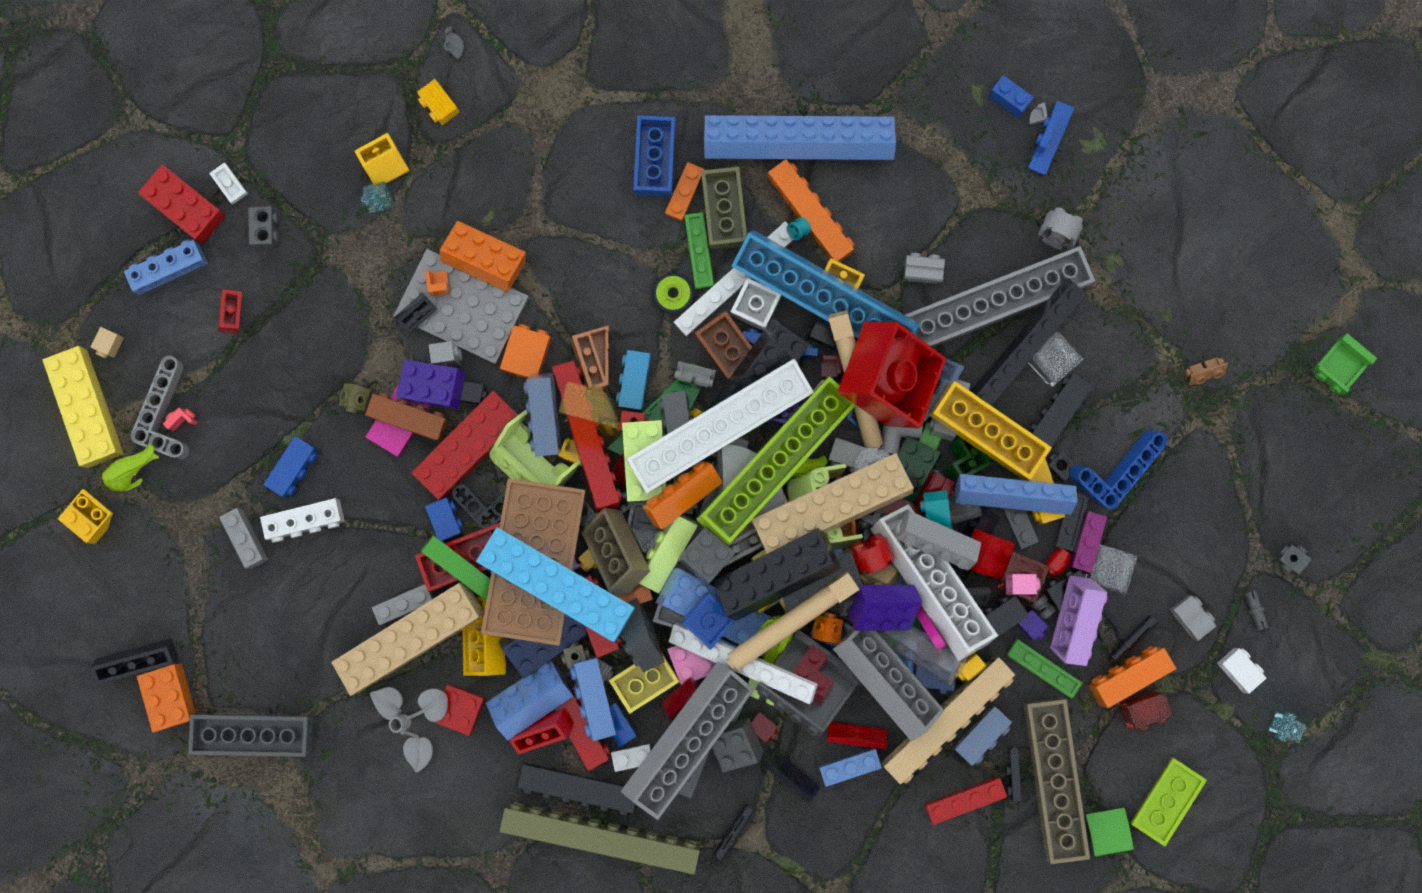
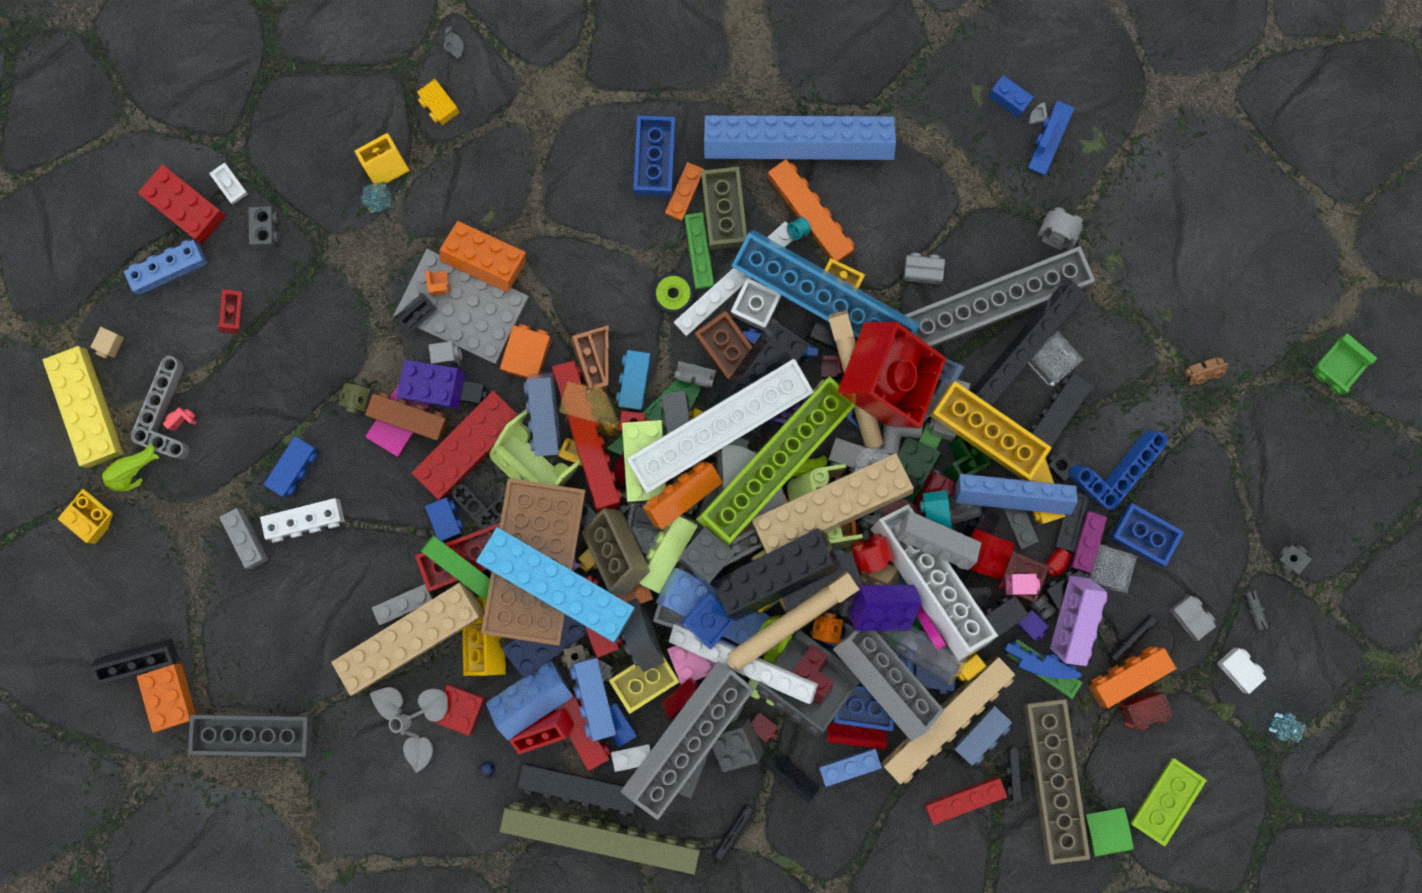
none -> dark blue hinge [478,761,495,778]
none -> blue brick [833,685,894,731]
none -> blue slope [1002,641,1082,679]
none -> blue brick [1109,503,1184,567]

